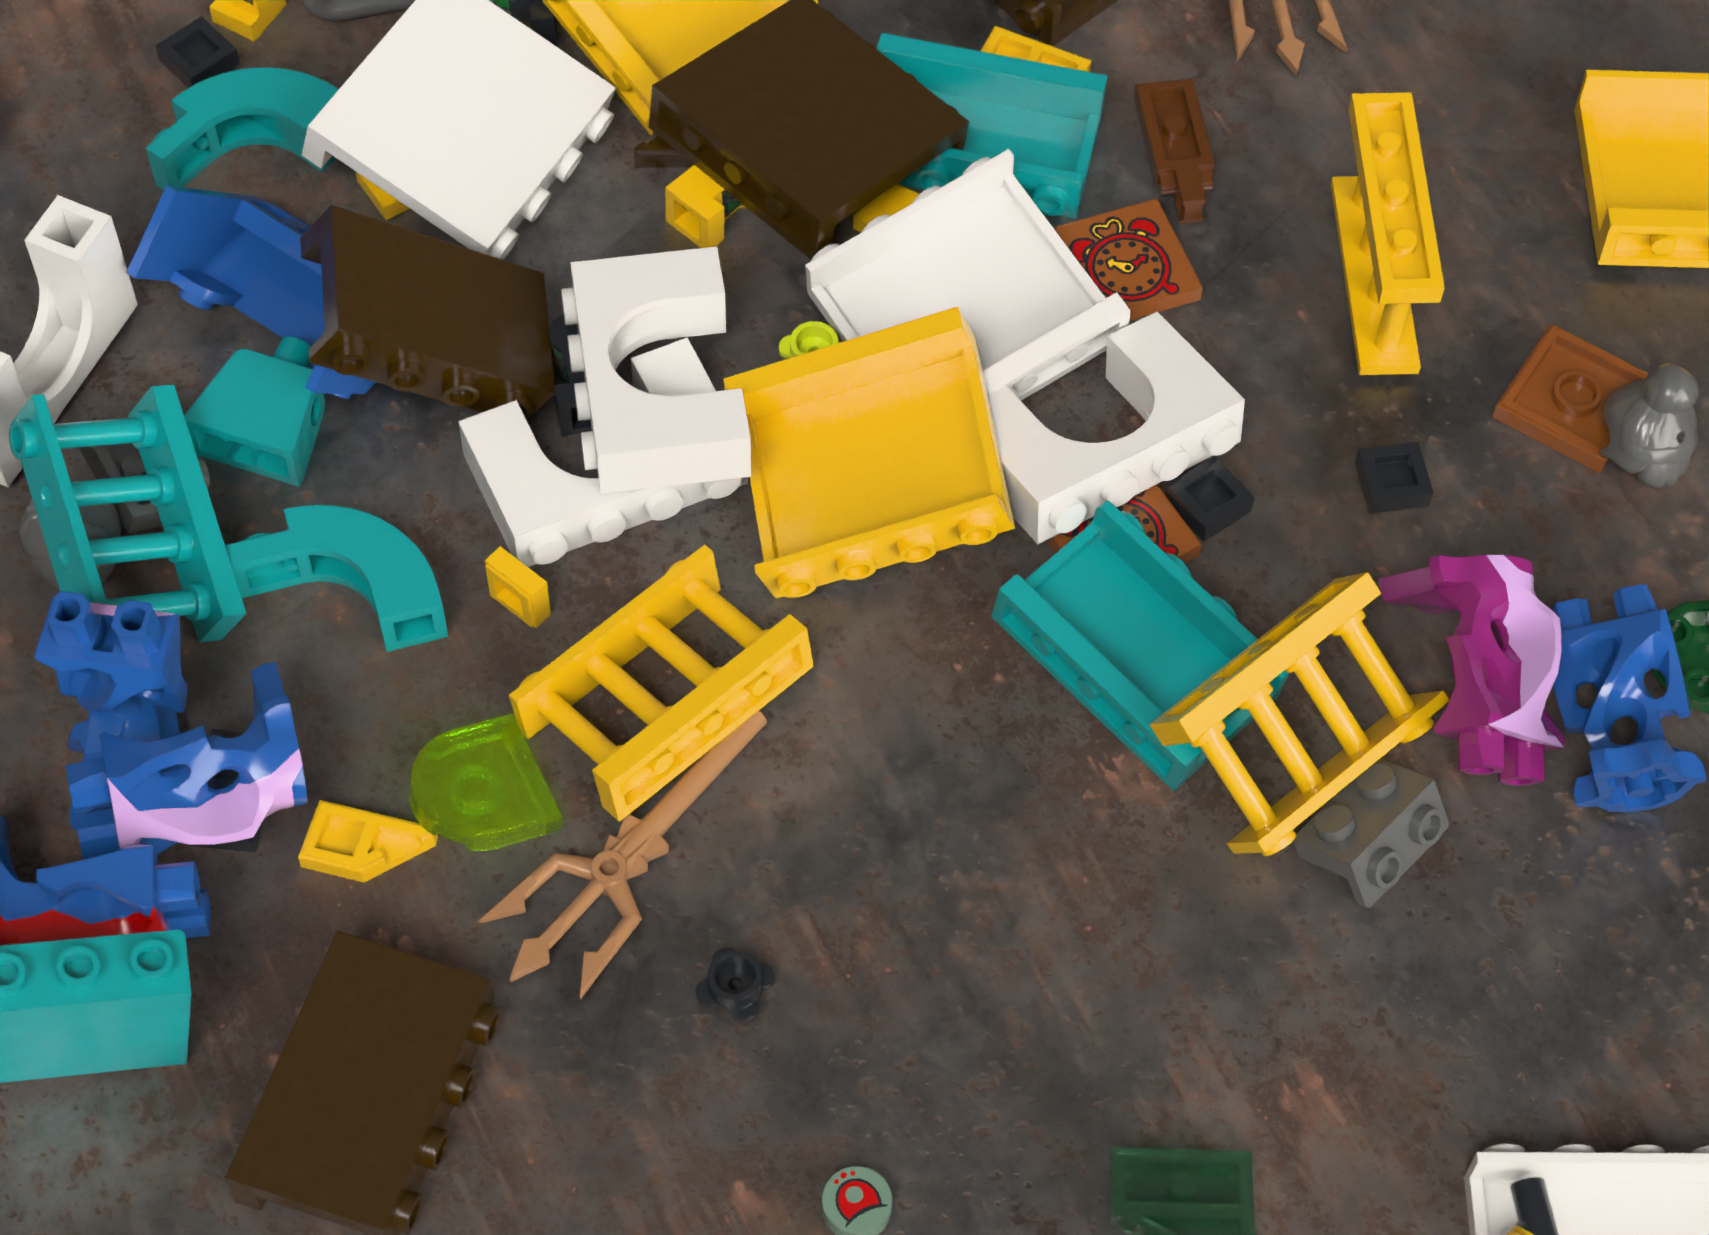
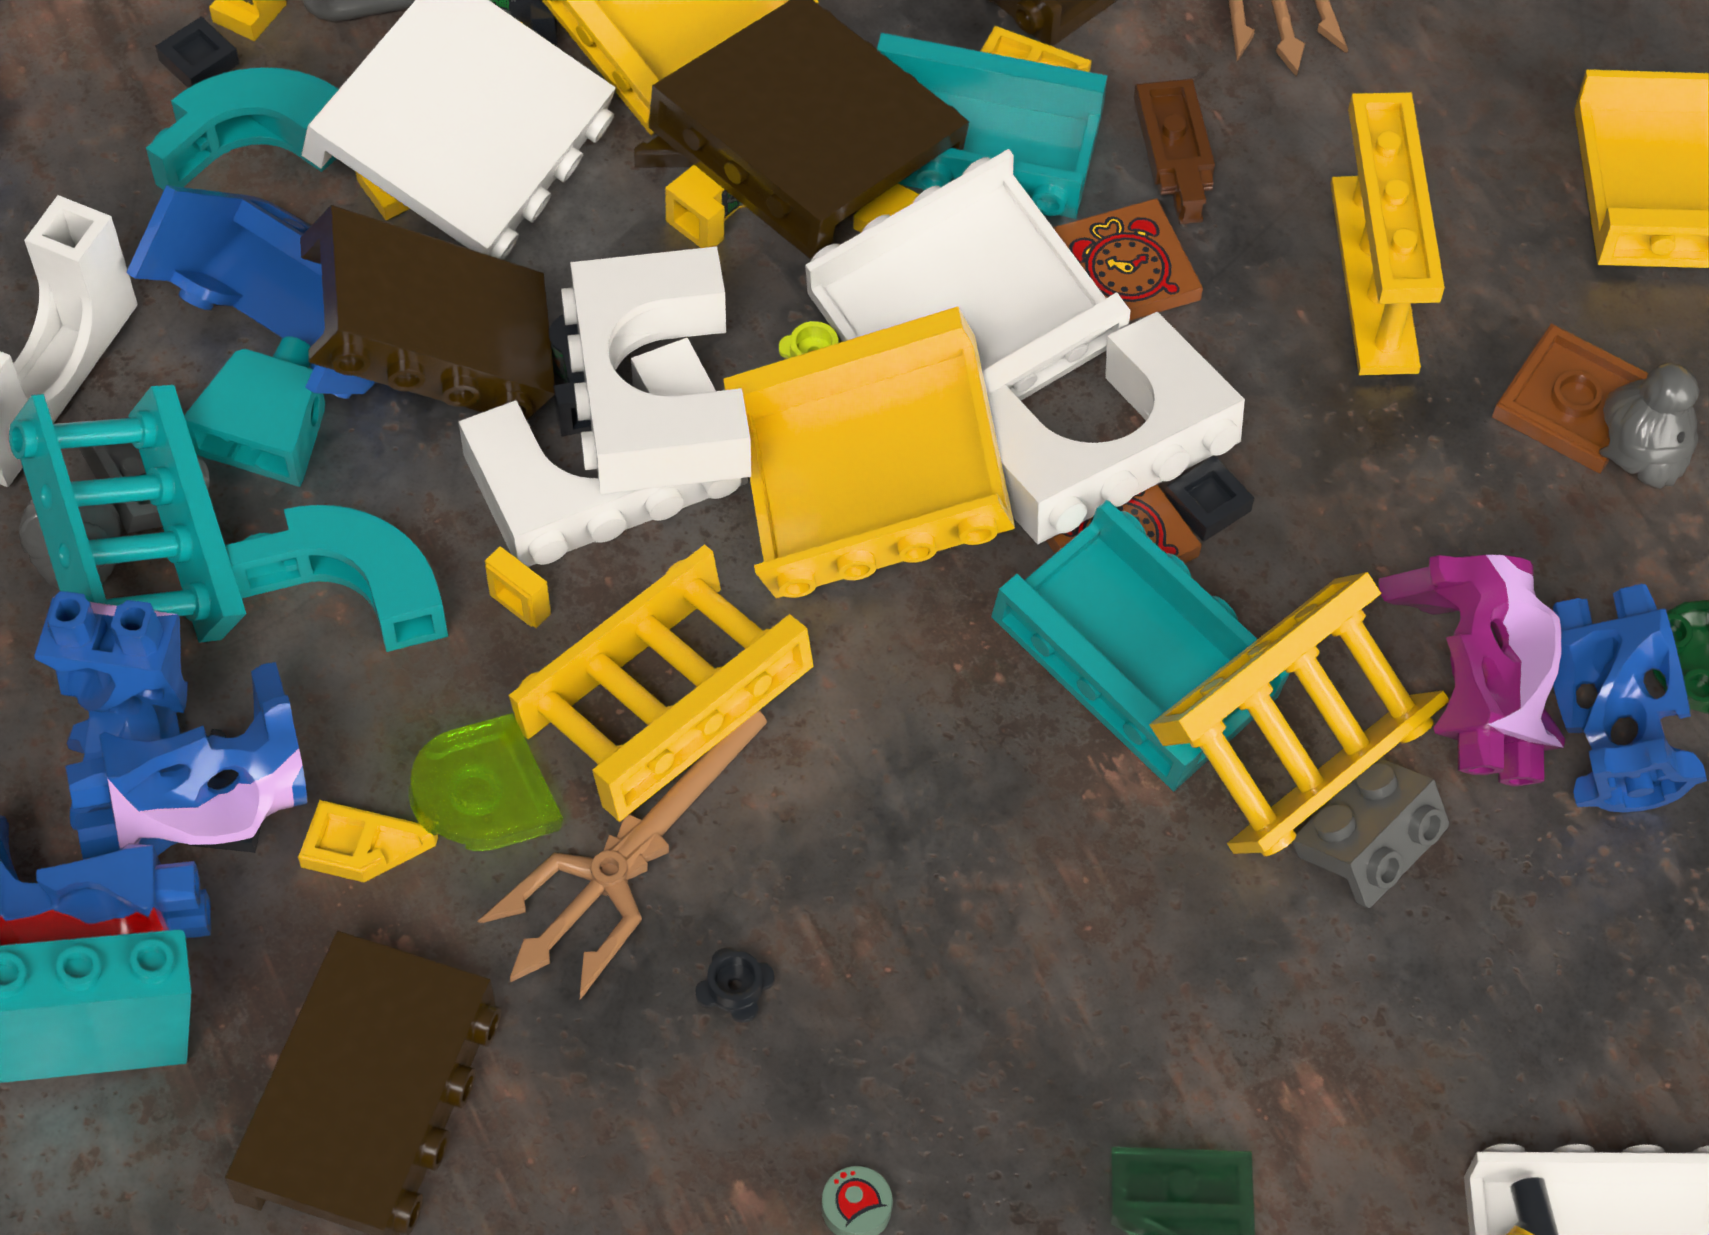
black plate [1355,442,1434,514] -> none

